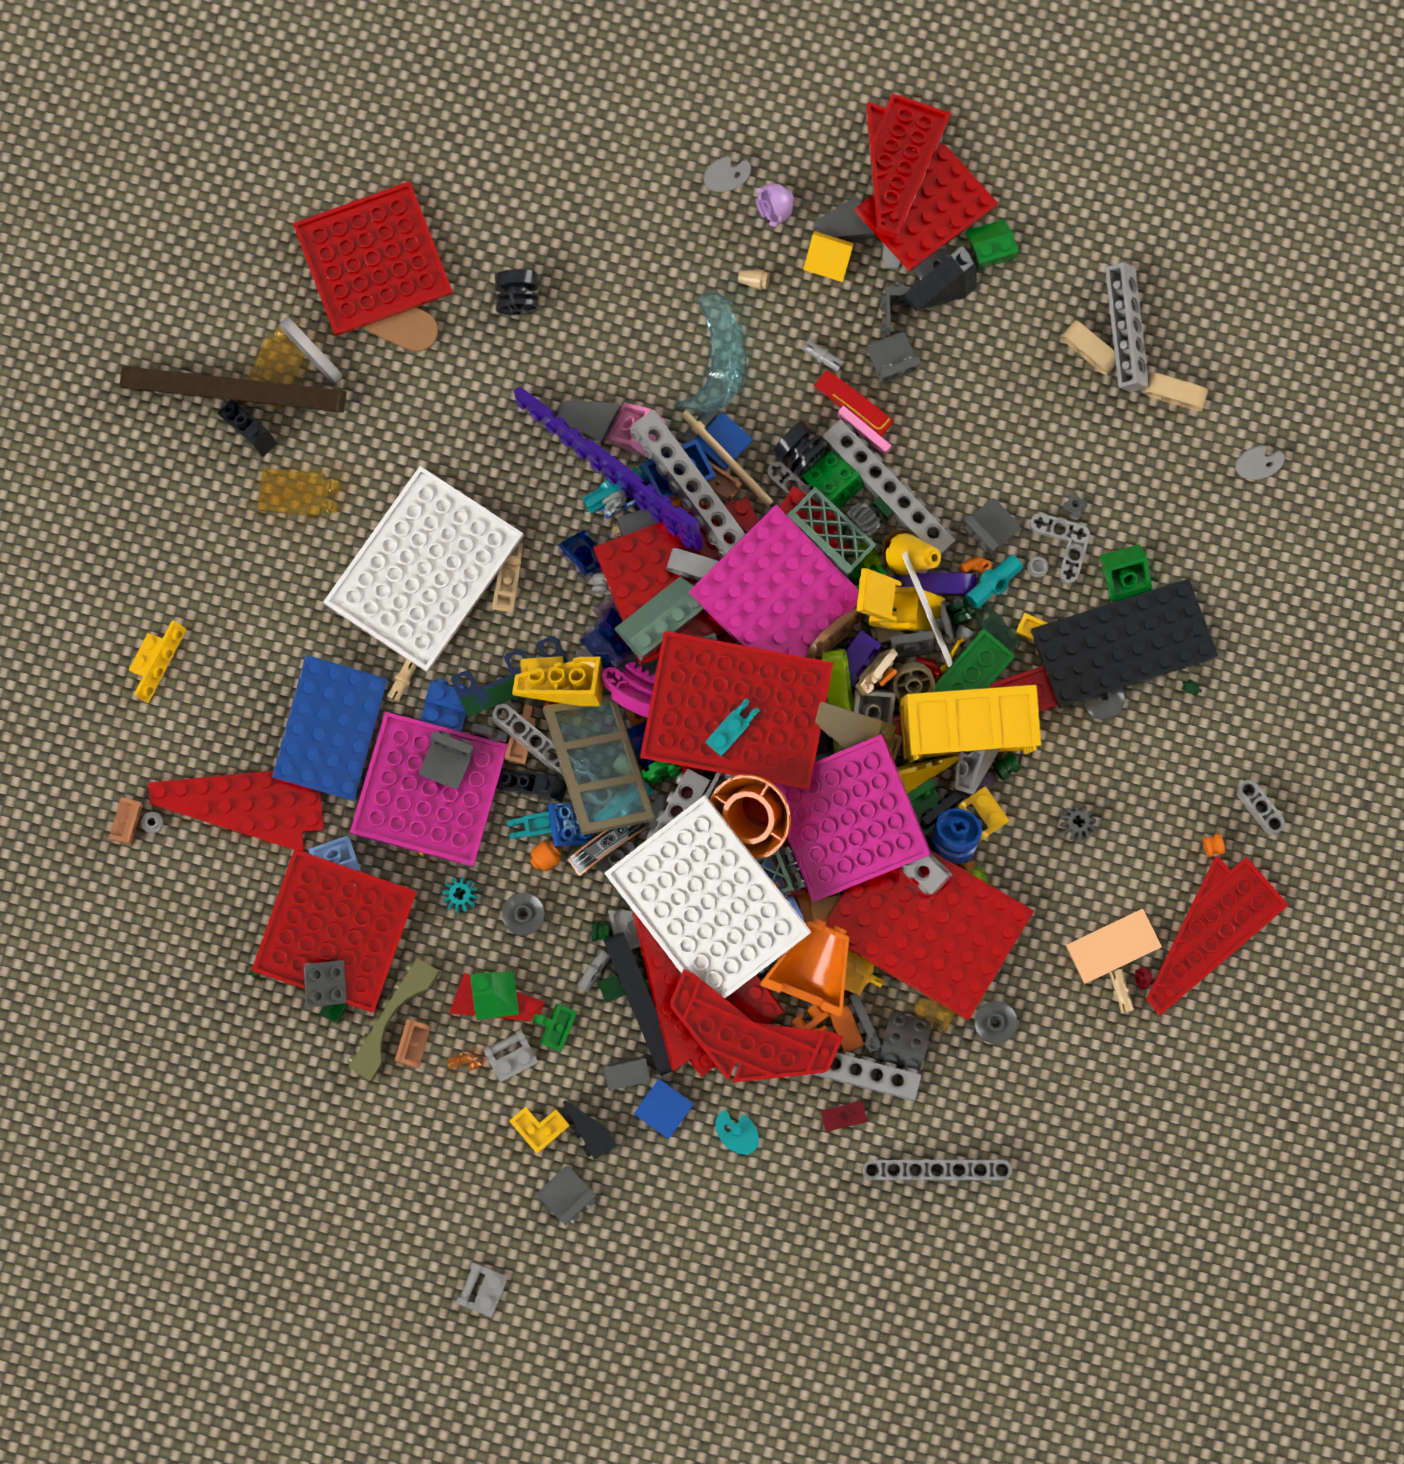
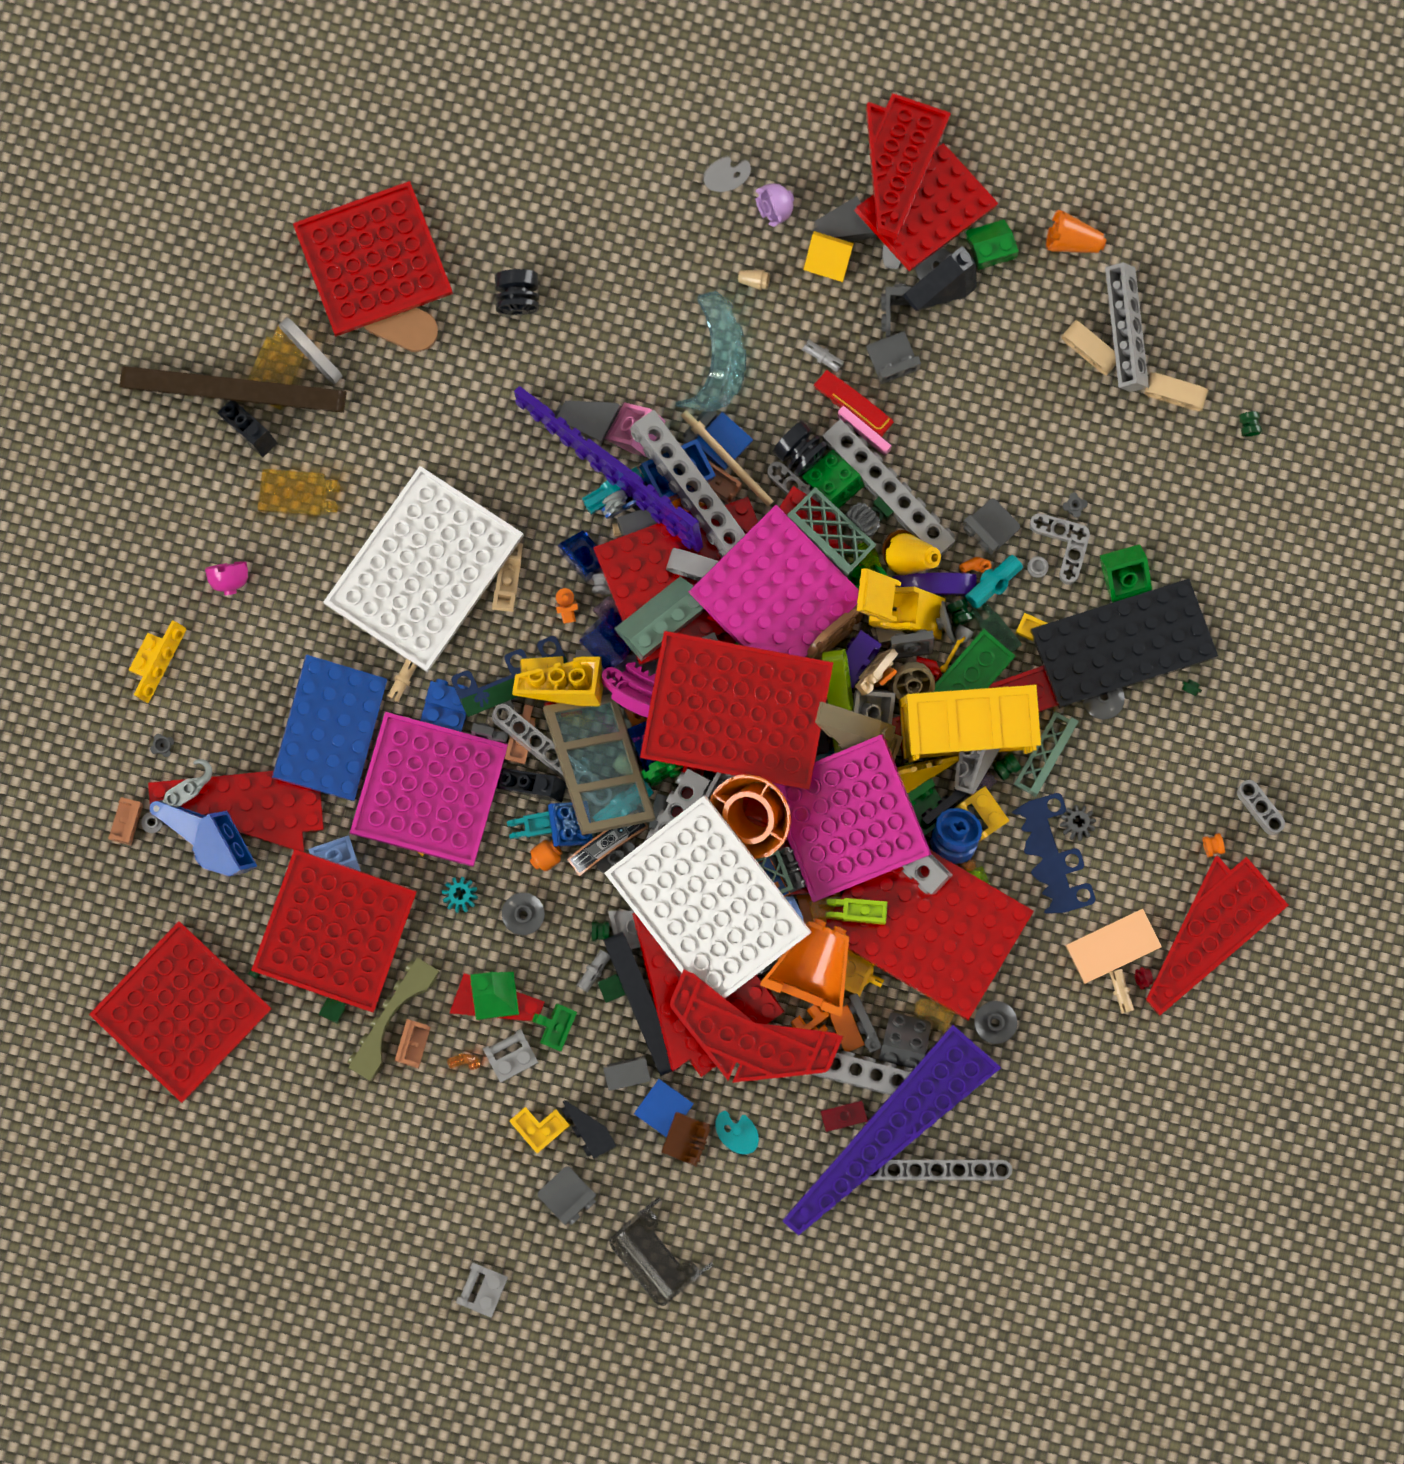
dark grey hinge [304,960,346,1008] -> none
dark grey bracket [419,730,474,789] -> none
teal hinge [705,698,760,756] -> none
white sticker [902,551,953,667] -> none
light grey piece [1235,445,1284,480] -> none
none -> red plate [89,921,272,1103]
none -> dark grey plate [150,734,174,757]
none -> slope [150,759,257,876]
none -> dark pink cylinder [205,561,248,595]
none -> orange hips [555,588,578,624]
none -> clear smoke windscreen [609,1197,714,1306]
none -> reddish brown hinge [661,1112,711,1167]
none -> dark purple wing [782,1025,1001,1236]
none -> lime hinge [826,898,887,924]
none -> dark blue piece [1012,793,1096,914]
none -> sand green fence [1014,711,1079,797]
none -> orange cone [1046,210,1106,253]
none -> dark green wheel [1239,411,1263,437]

